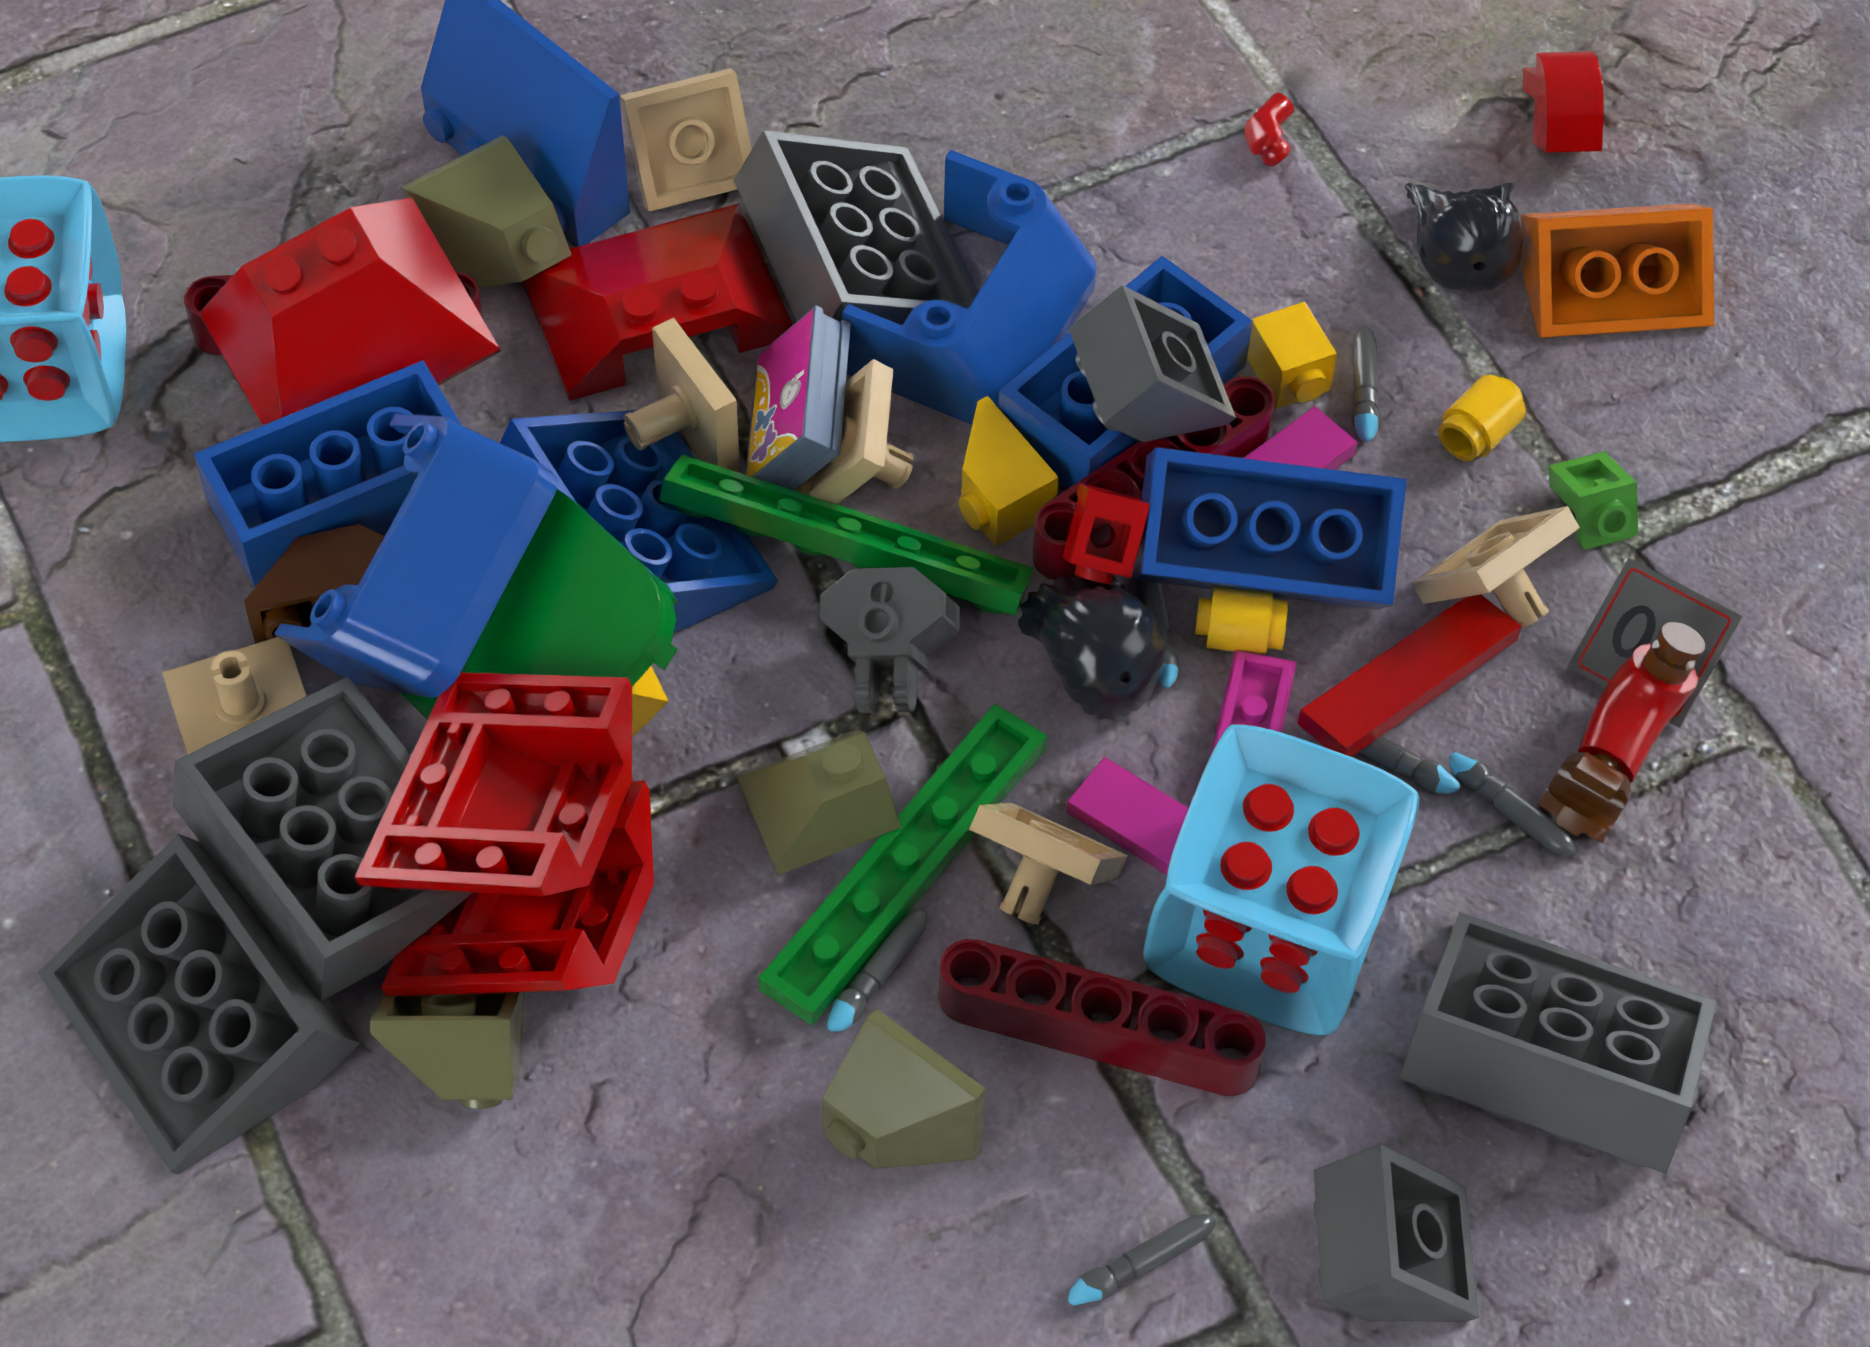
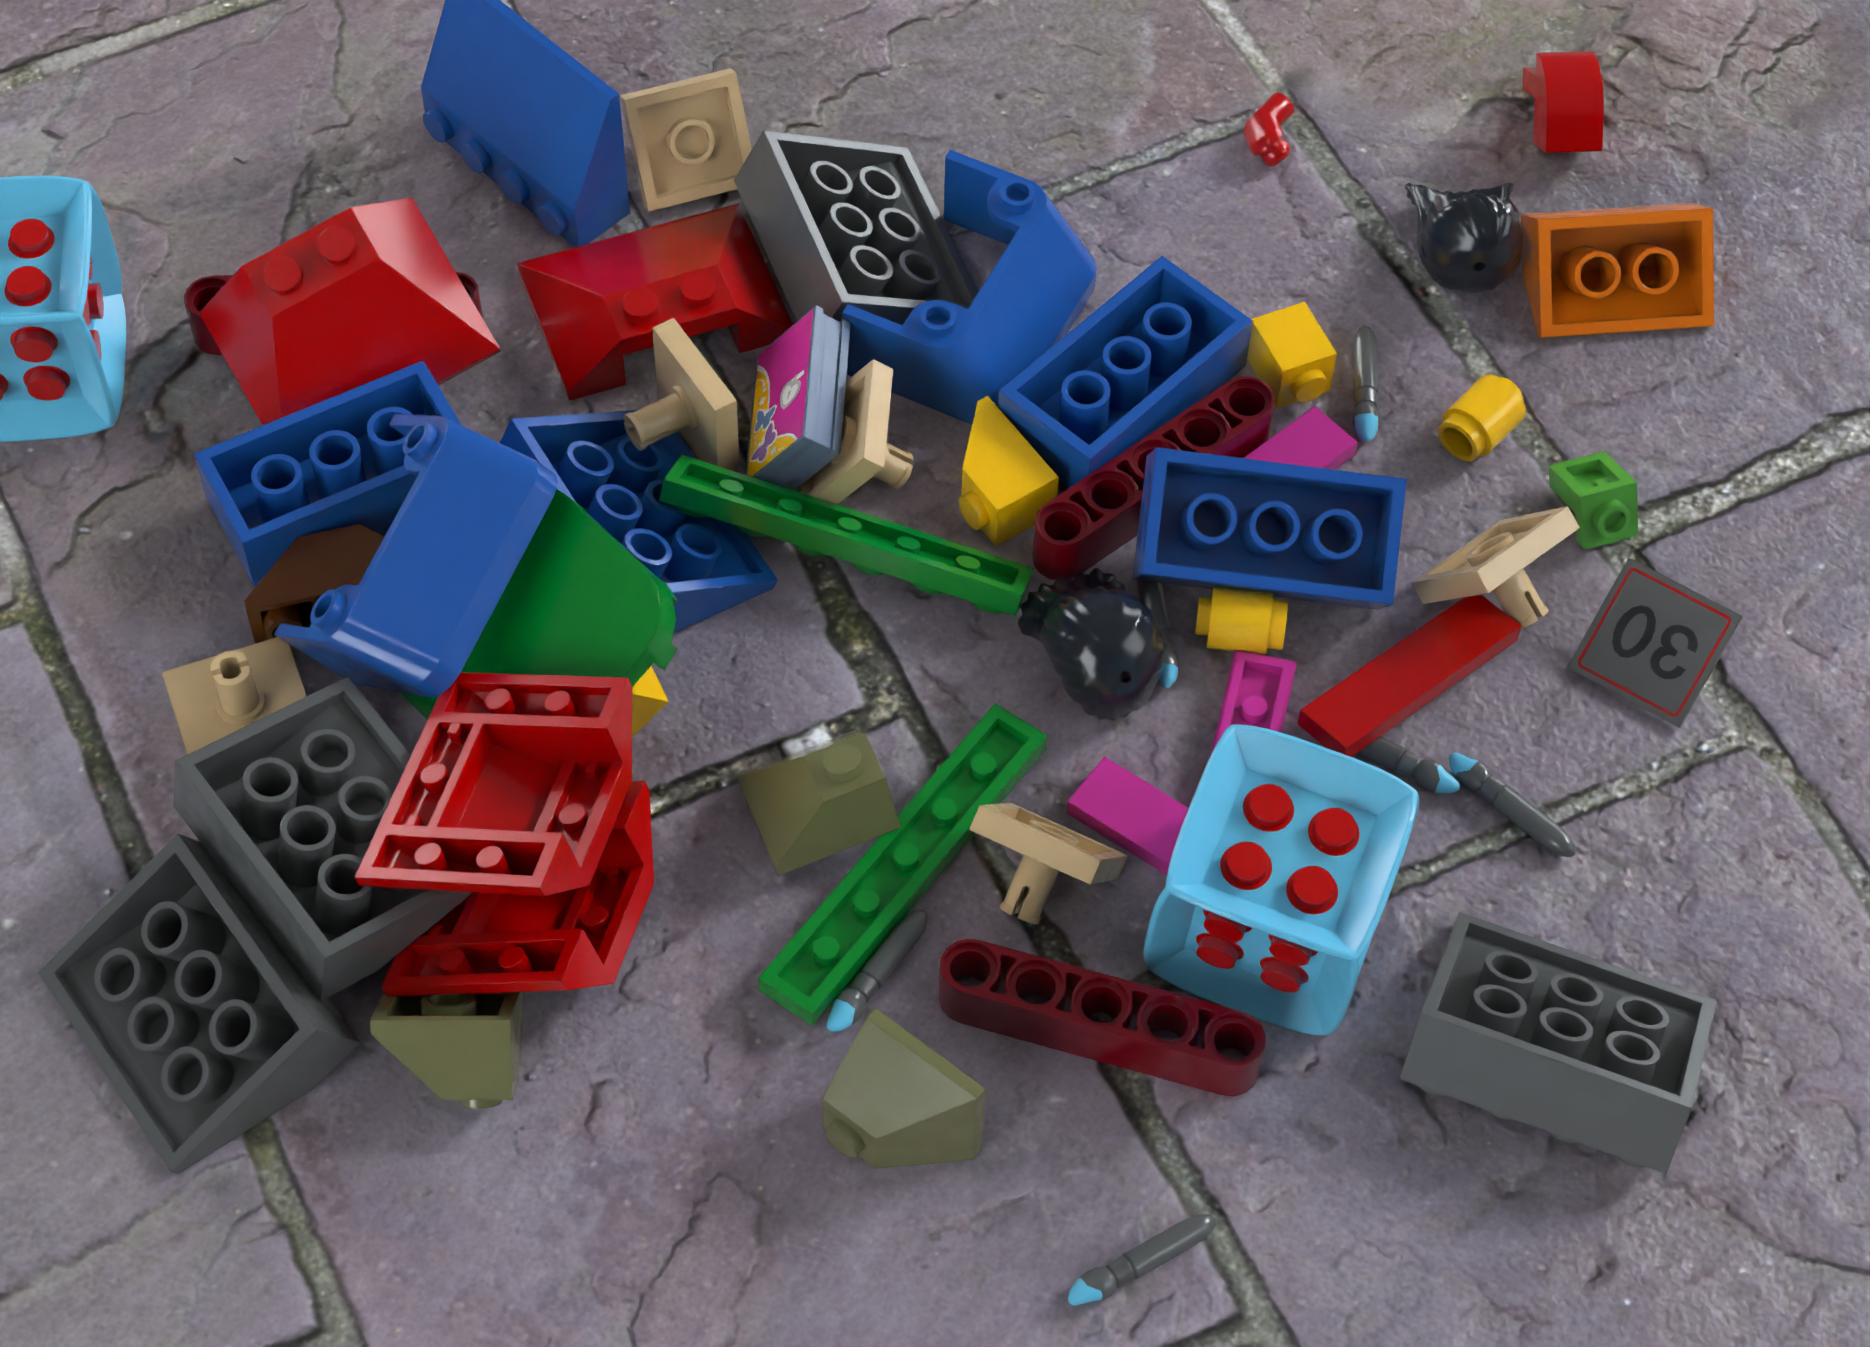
olive slope [401,135,572,288] -> none
dark grey hinge [819,567,960,713] -> none
red brick [1063,483,1150,584] -> none
dark grey slope [1069,285,1236,442] -> none
dark grey slope [1314,1144,1479,1322] -> none
piece [1537,622,1705,843] -> none

